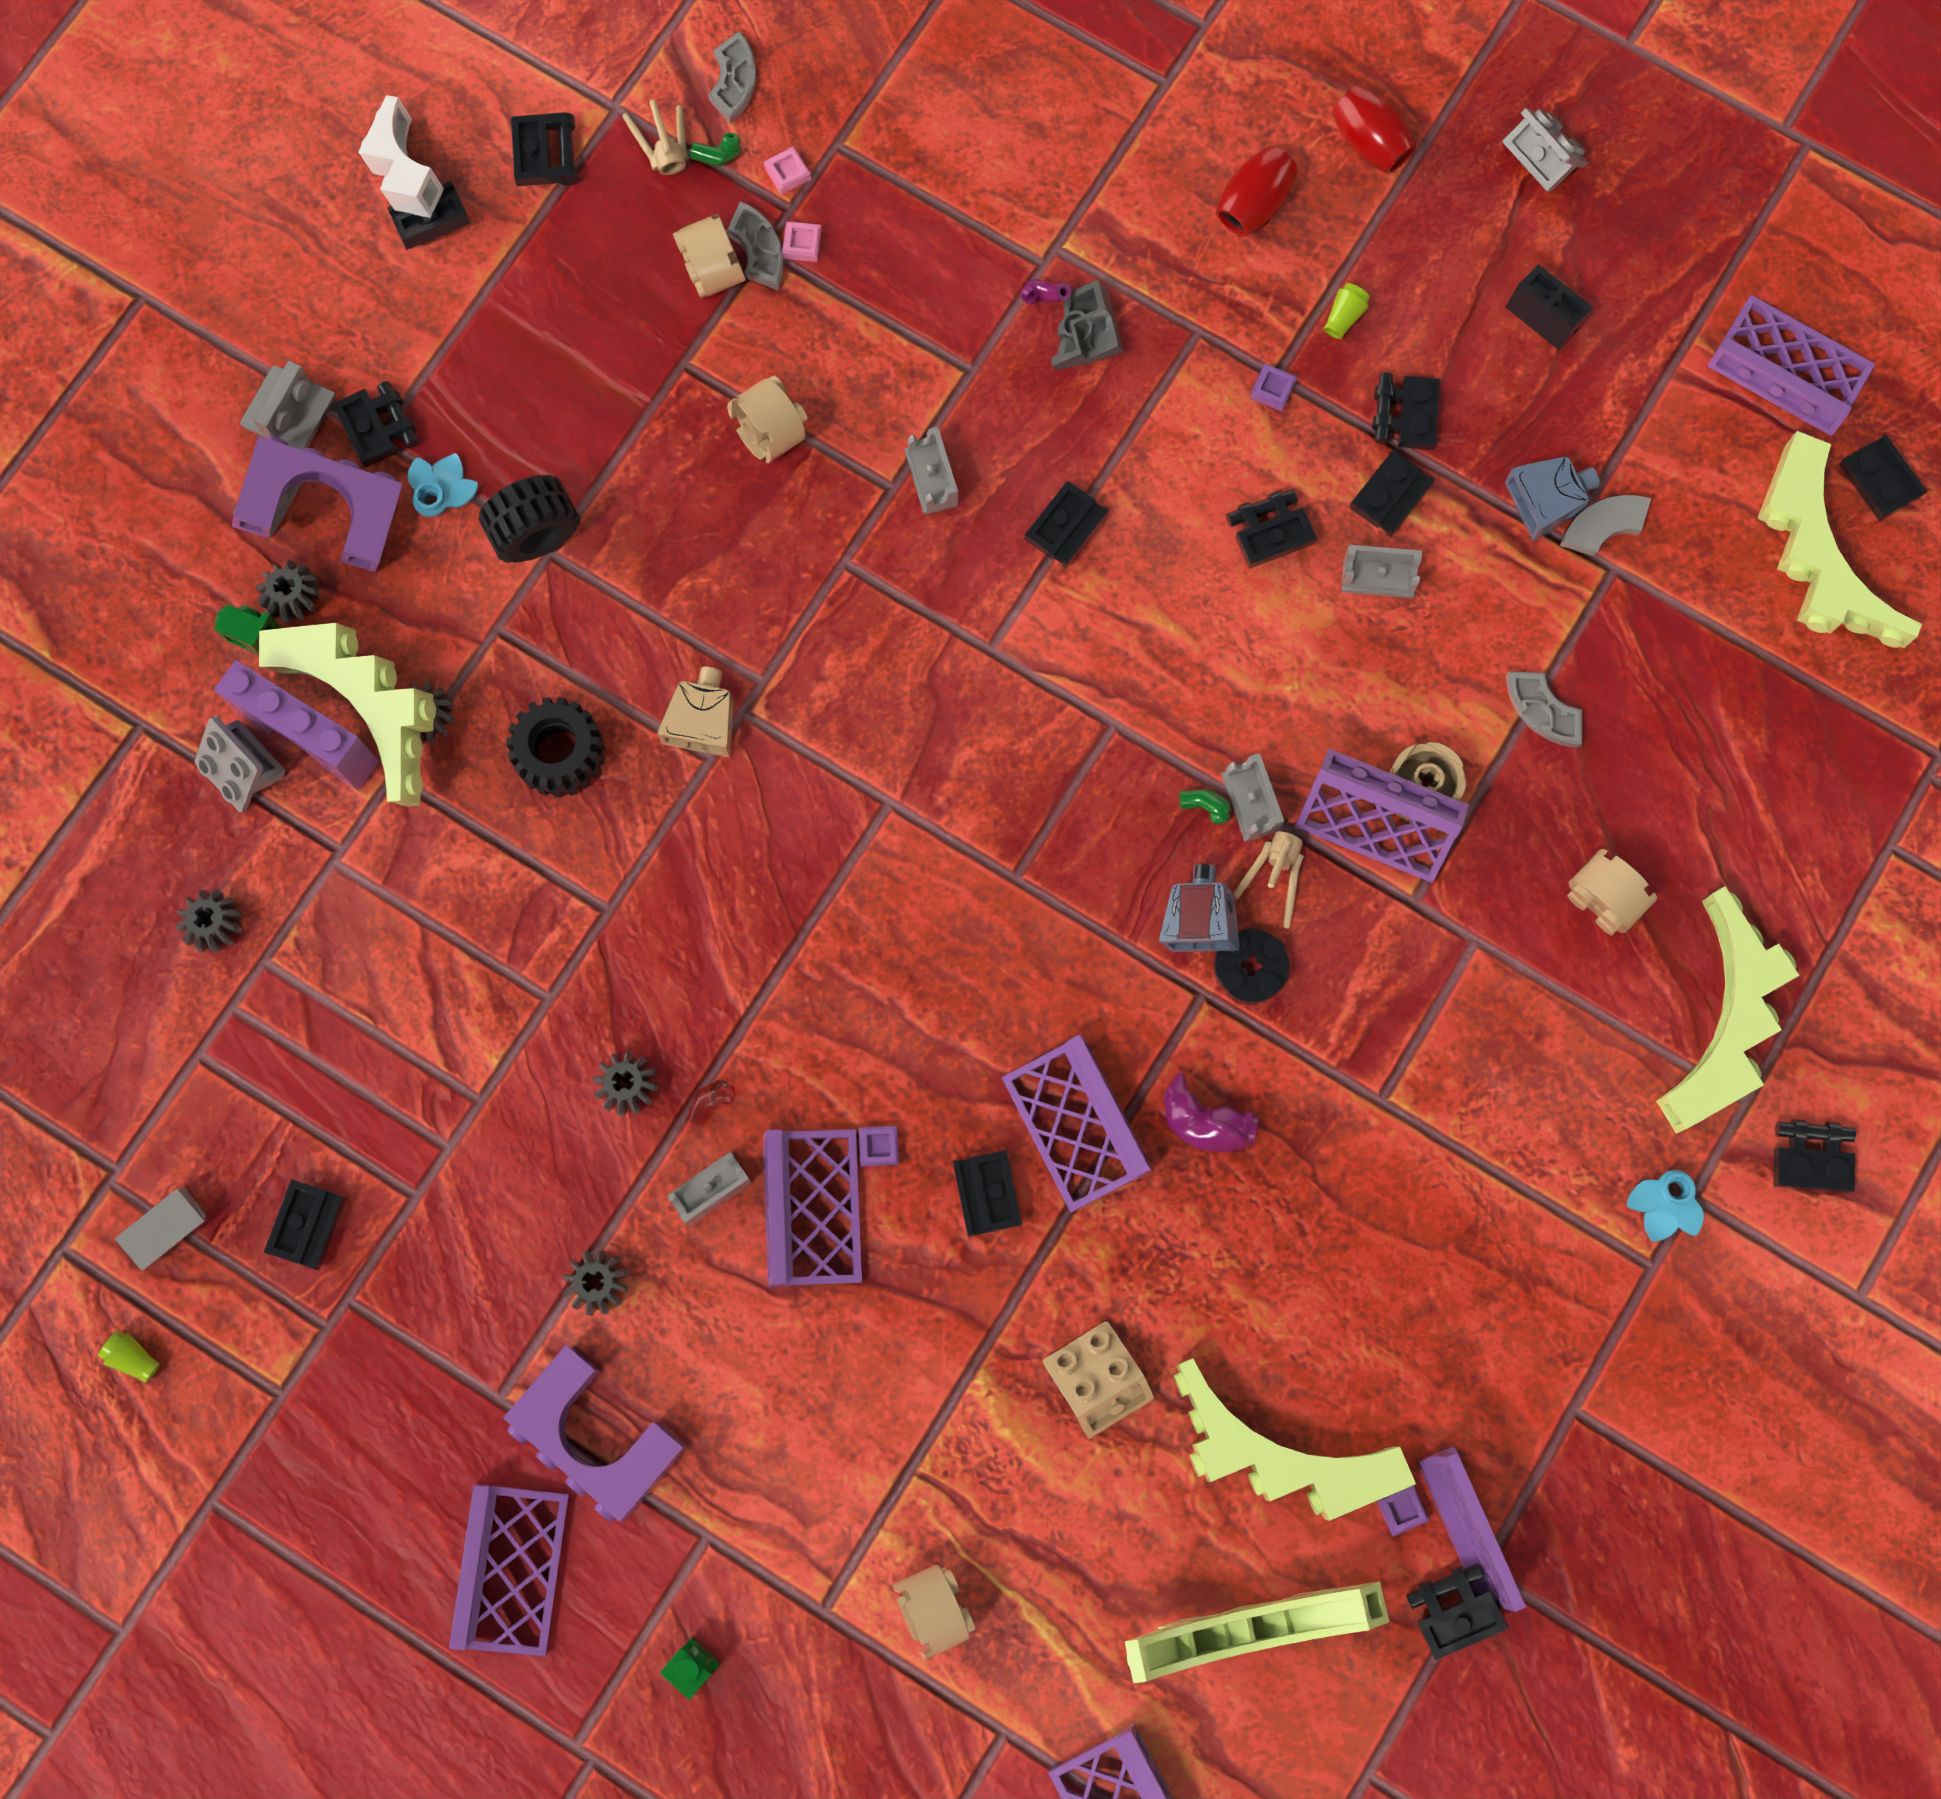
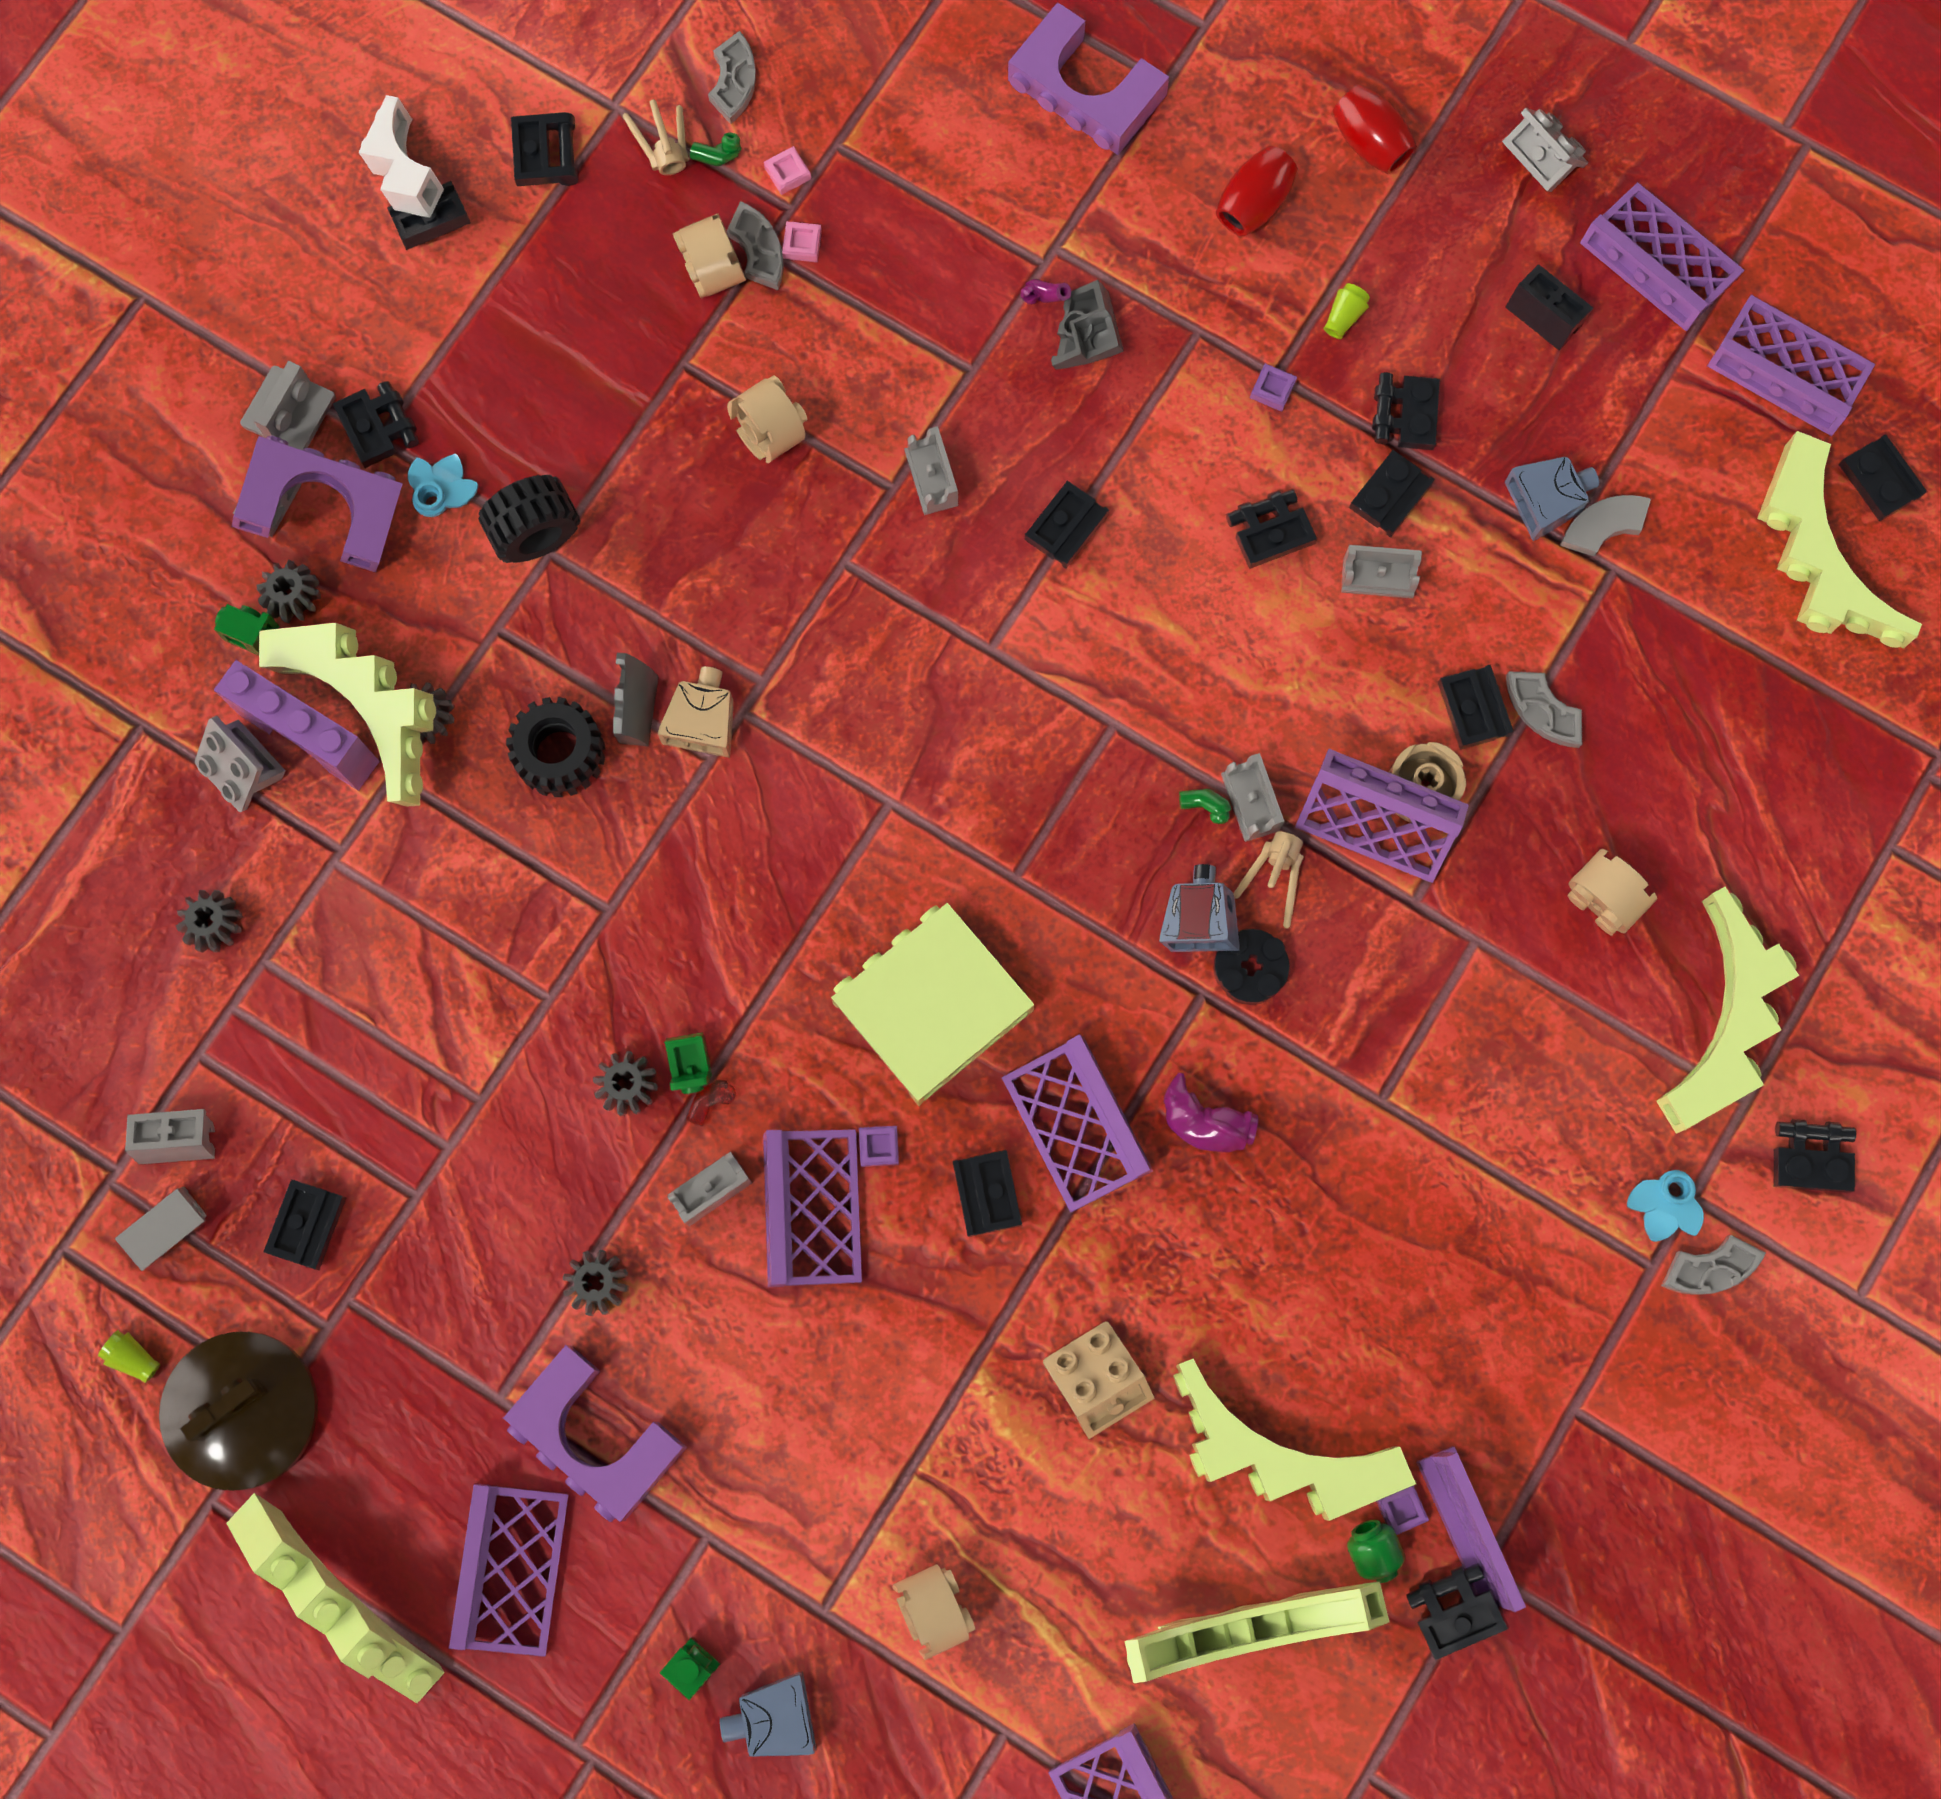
none -> light grey hinge [125,1109,215,1164]
none -> dark brown bracket [159,1332,318,1491]
none -> yellowish green arch [226,1493,445,1703]
none -> dark grey slope [613,653,659,746]
none -> green bracket [665,1032,712,1094]
none -> sand blue torso [720,1671,817,1757]
none -> yellowish green panel [831,903,1034,1106]
none -> medium lavender arch [1008,2,1169,155]
none -> green head [1347,1520,1405,1583]
none -> black plate [1438,664,1514,750]
none -> medium lavender fence [1580,182,1744,332]
none -> light grey tile [1661,1235,1766,1295]

